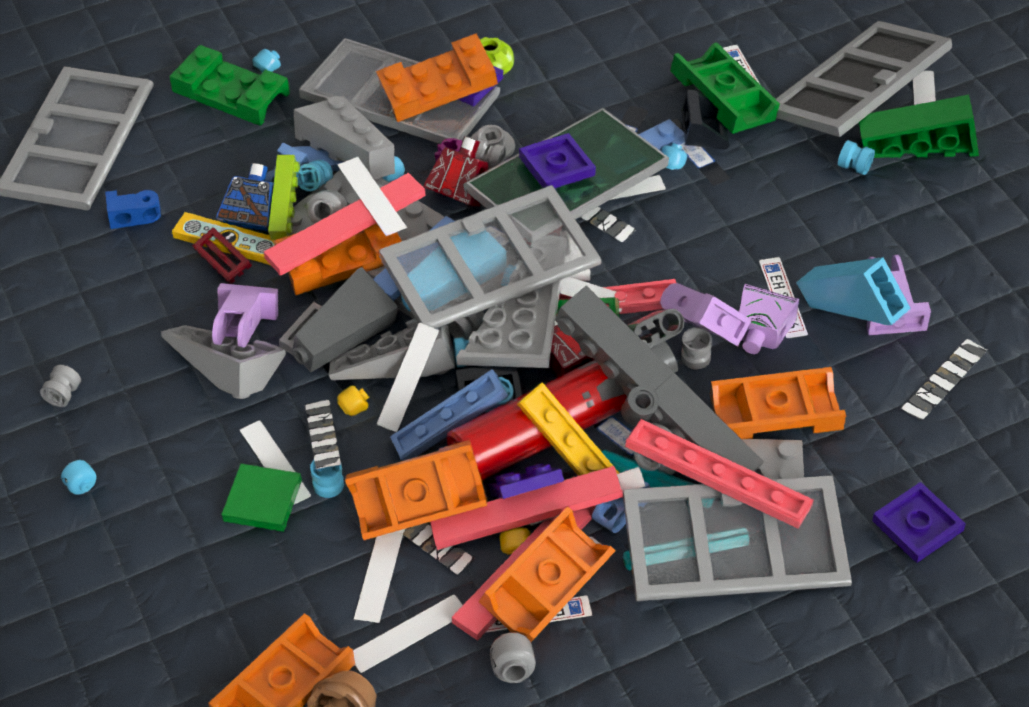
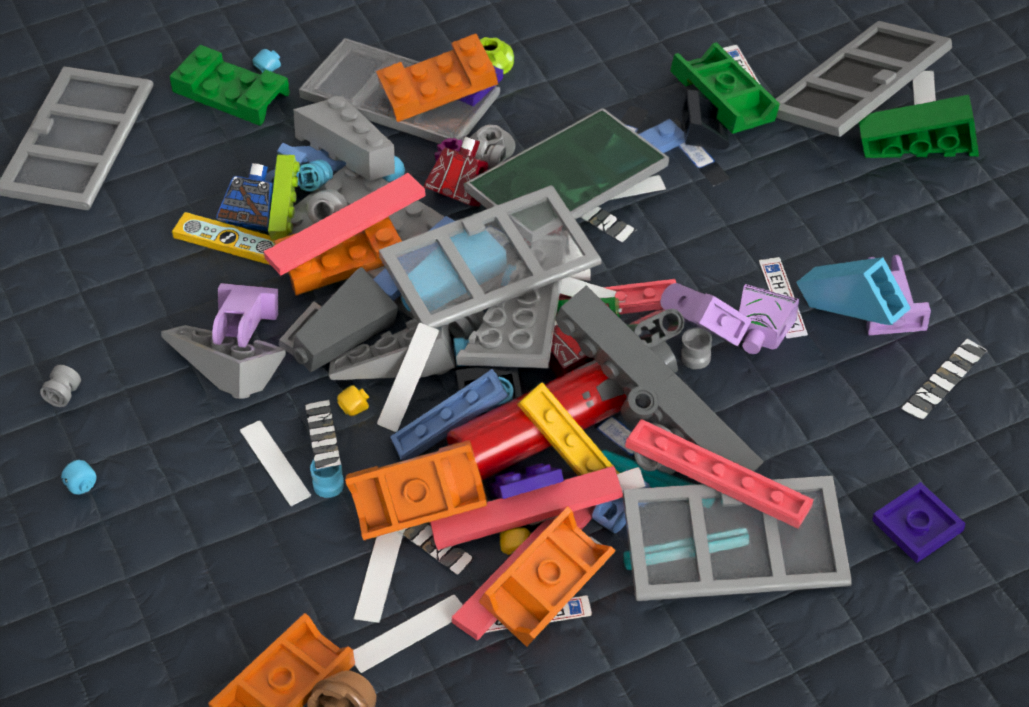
blue leg [105,190,161,229] -> none
dark red tile [192,227,252,284] -> none
green tile [222,464,302,532] -> none
white sticker [338,157,407,236] -> none
light grey head [489,633,536,683] -> none
dark purple plate [519,133,596,189] -> none
medium azure piece [661,143,687,170] -> none
orange piece [710,367,846,439] -> none
light grey wing [742,439,805,495] -> none
medium azure wheel [838,140,875,175] -> none

